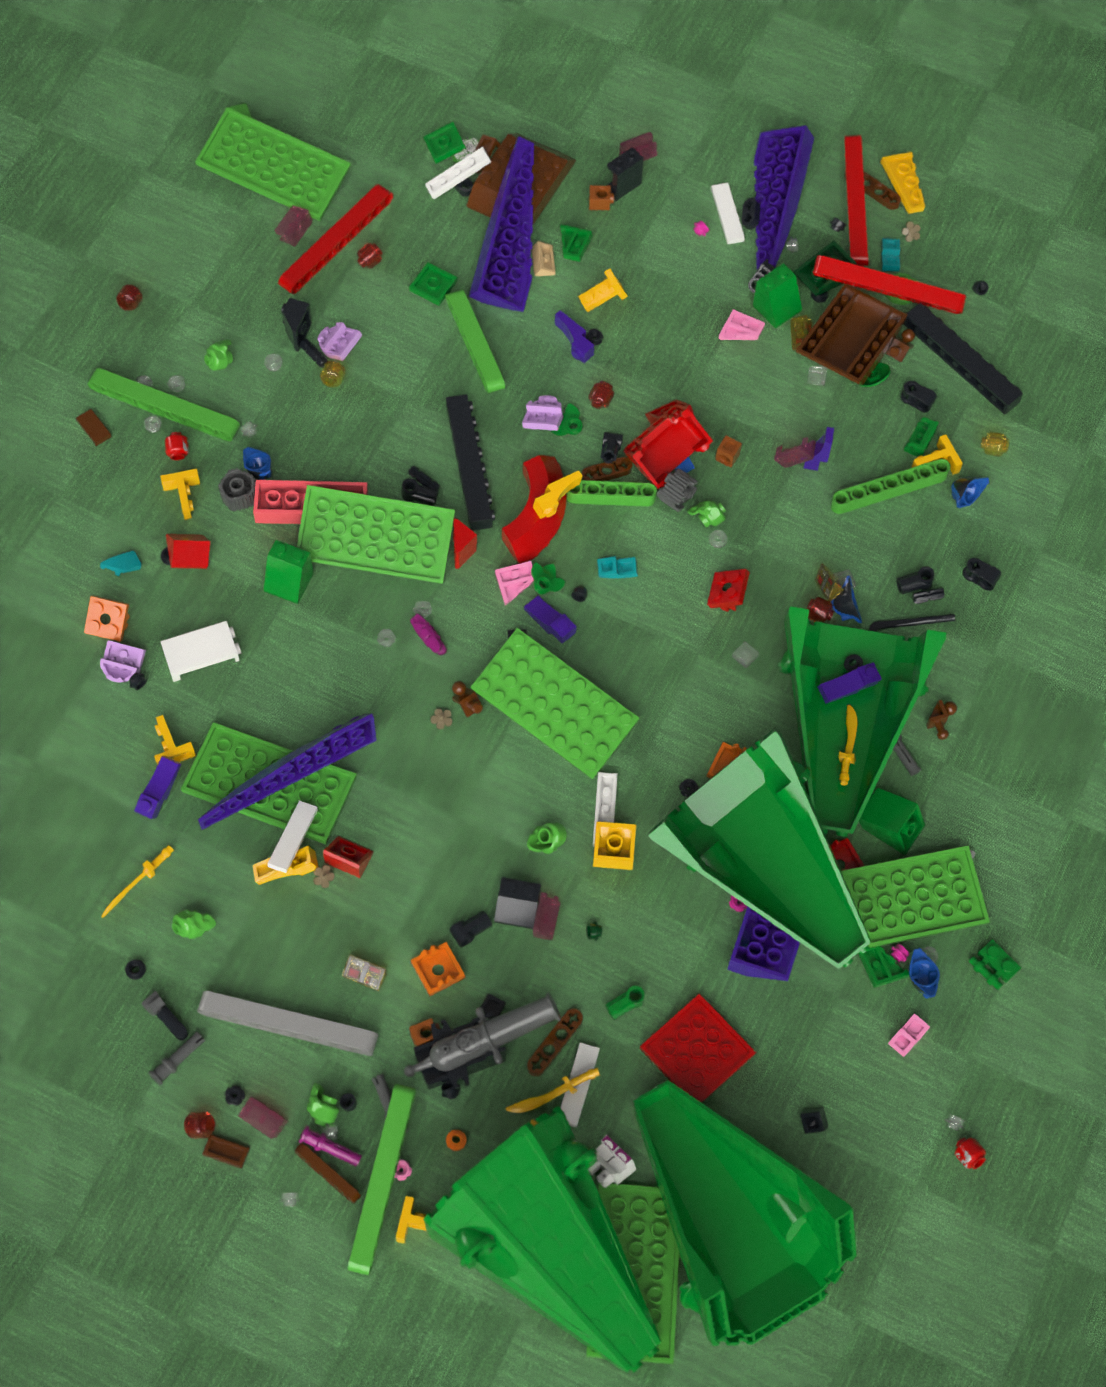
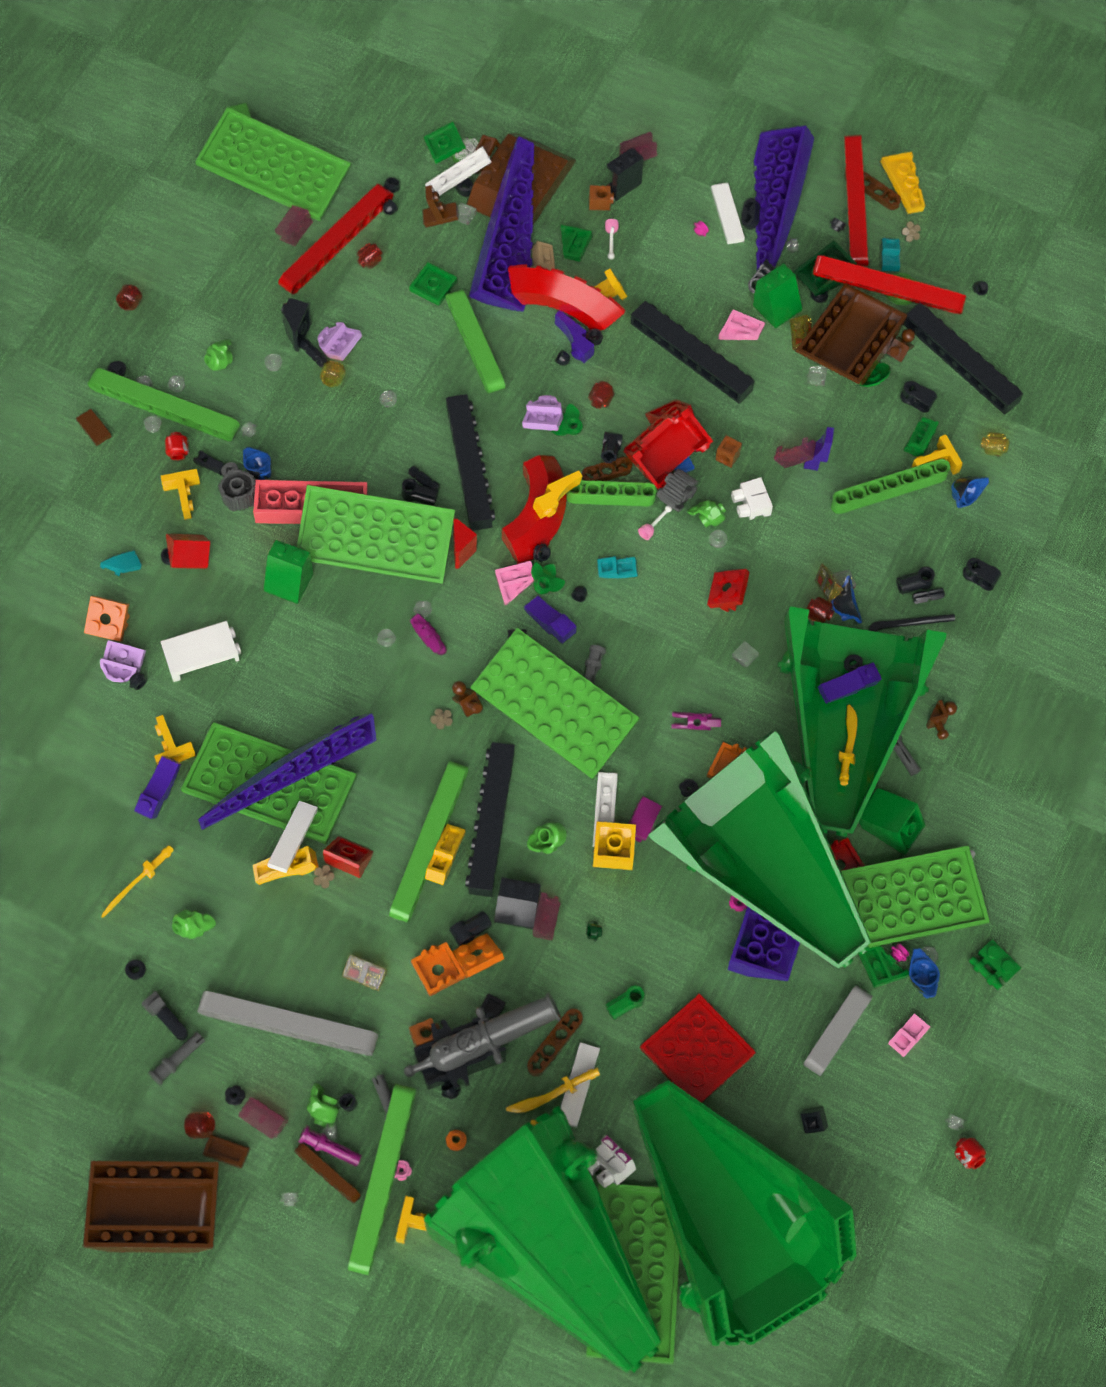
none -> reddish brown slope [83,1161,219,1253]
none -> black plate [108,361,126,377]
none -> black piece [193,451,238,477]
none -> clear plate [379,390,397,407]
none -> black plate [383,177,400,193]
none -> black hinge [383,199,398,215]
none -> bright green beam [389,761,469,923]
none -> reddish brown bracket [423,185,459,227]
none -> yellow slope [425,824,466,885]
none -> orange piece [452,933,505,978]
none -> clear plate [457,202,476,225]
none -> black brick [465,742,515,897]
none -> brick [508,264,626,330]
none -> black plate [533,544,551,562]
none -> black hinge [555,350,570,366]
none -> dark grey pin [584,645,606,684]
none -> hinge [605,219,619,260]
none -> magenta hinge [628,796,662,843]
none -> black brick [630,301,755,404]
none -> bright pink hinge [638,505,672,540]
none -> magenta hinge [671,712,722,731]
none -> white hips [731,477,773,520]
none -> light grey beam [803,985,873,1077]

